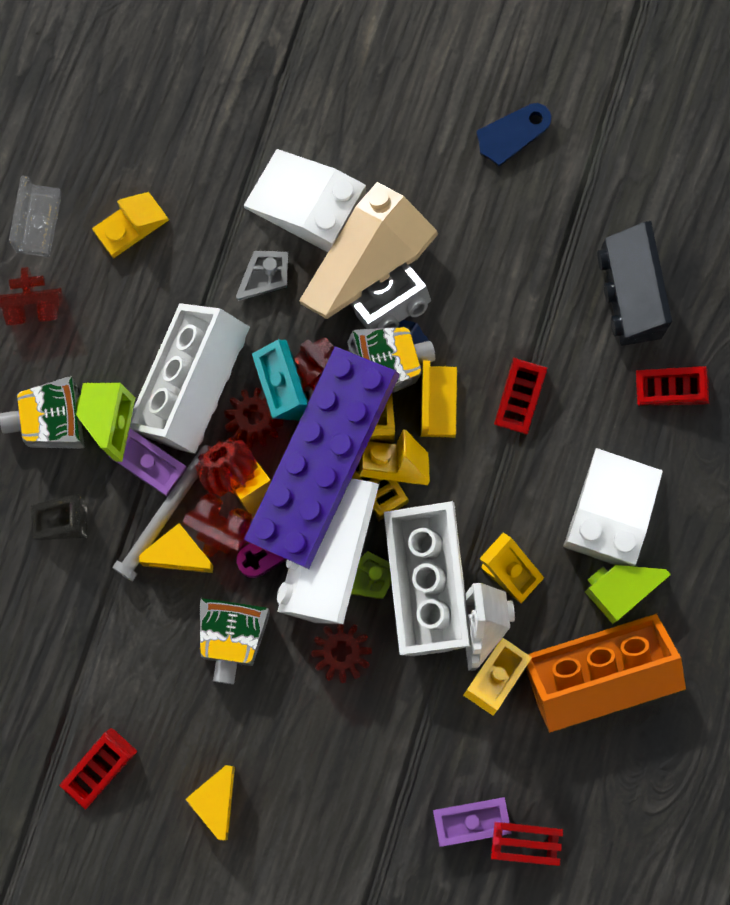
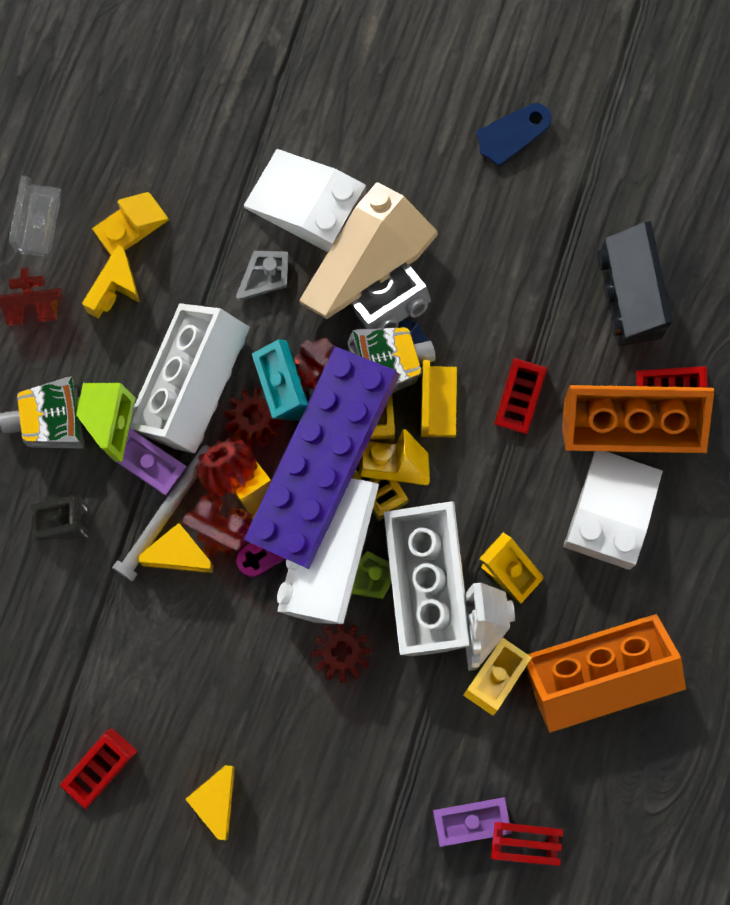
torso [200,598,270,685] -> none
lime slope [585,565,671,624] -> none
none -> yellow slope [82,245,140,319]
none -> orange slope [562,385,714,453]

